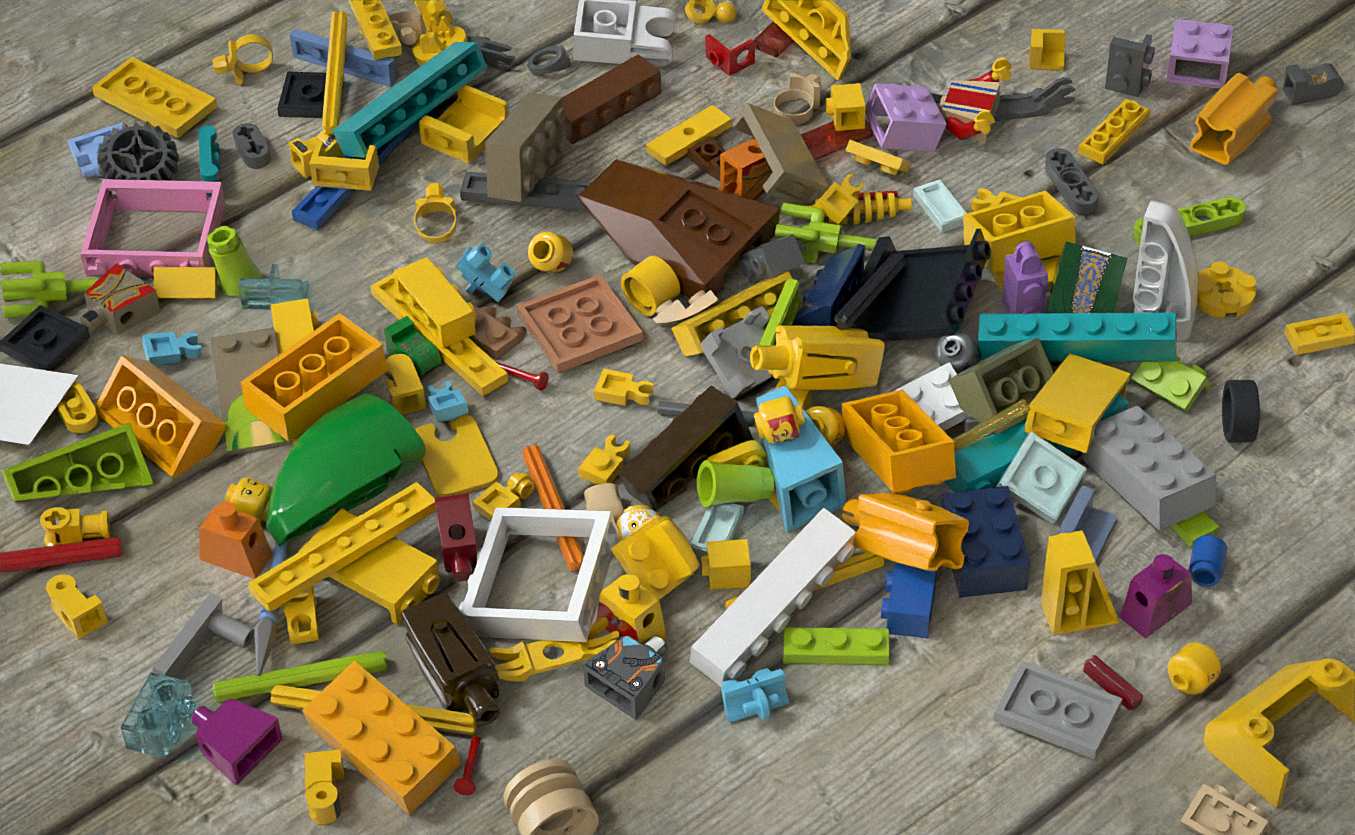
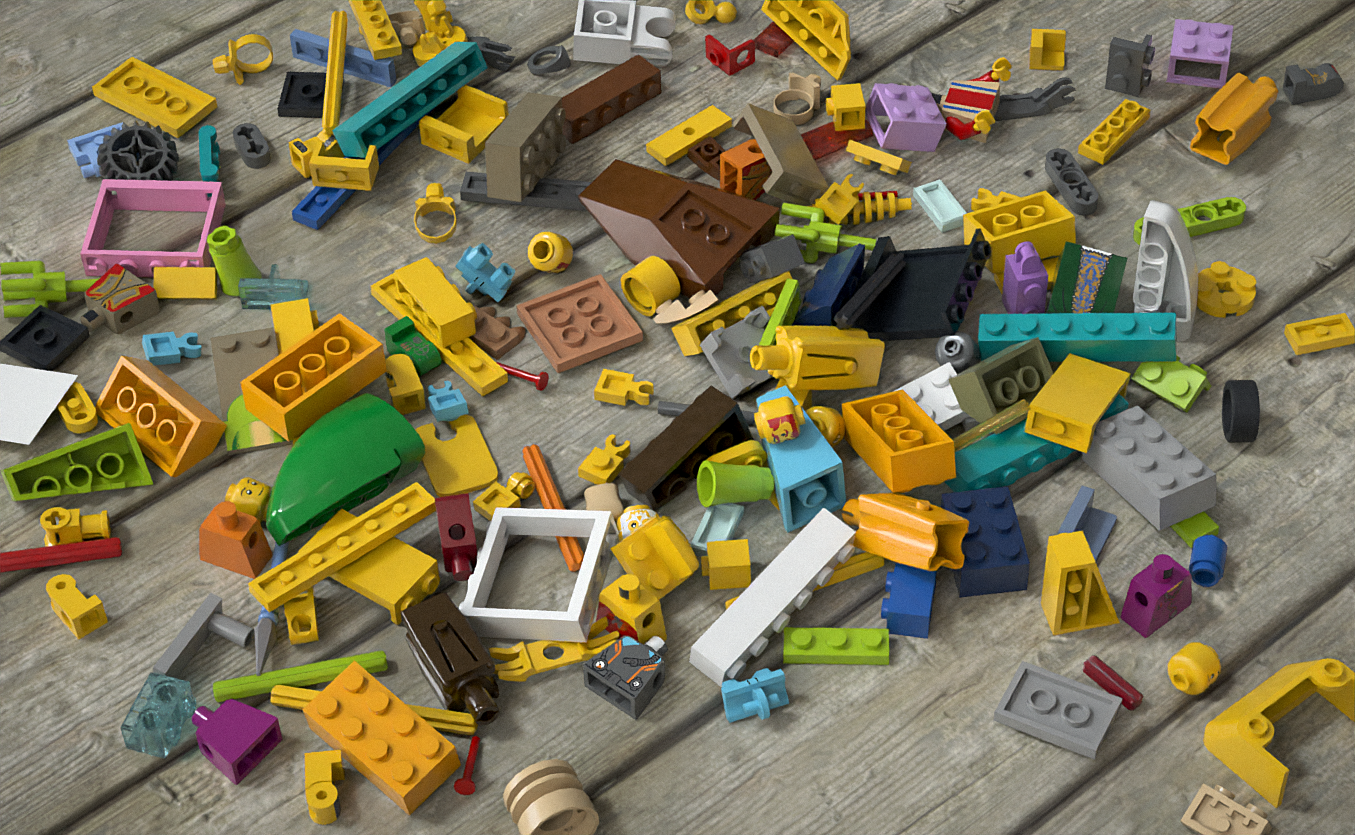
light aqua tile [996,431,1087,524] -> none

